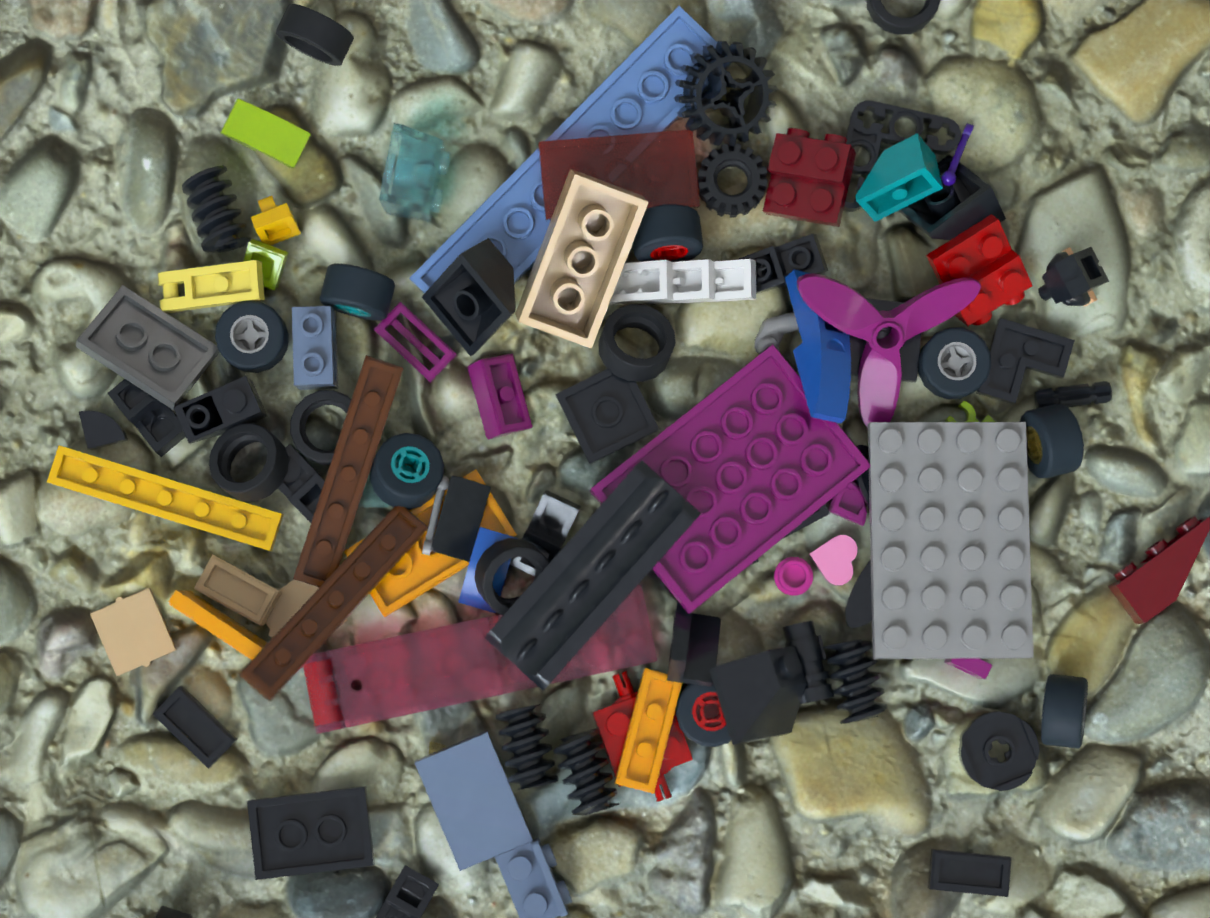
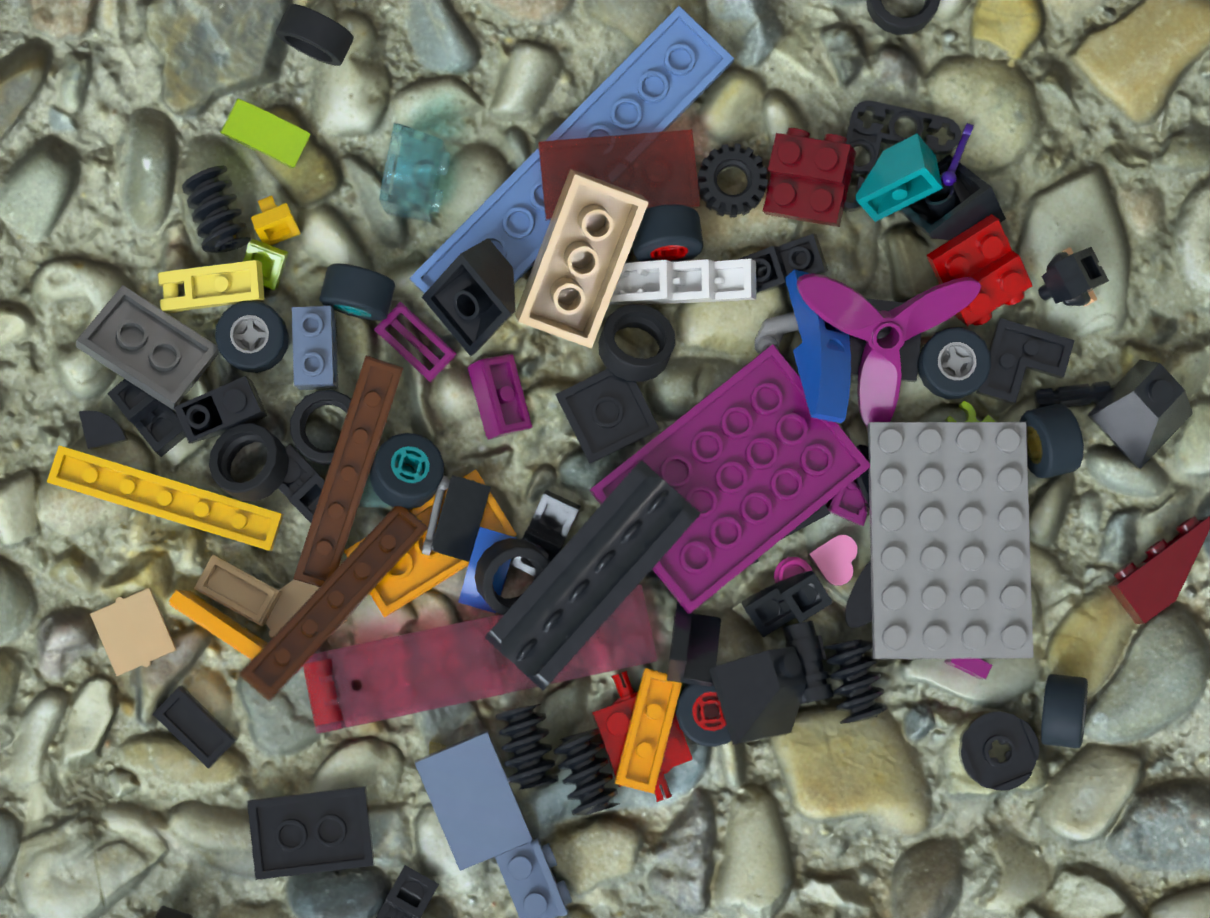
black gear [674,41,779,147] -> none
black tile [928,849,1012,897] -> none
none -> black slope [741,570,833,637]
none -> black slope [1088,359,1193,469]

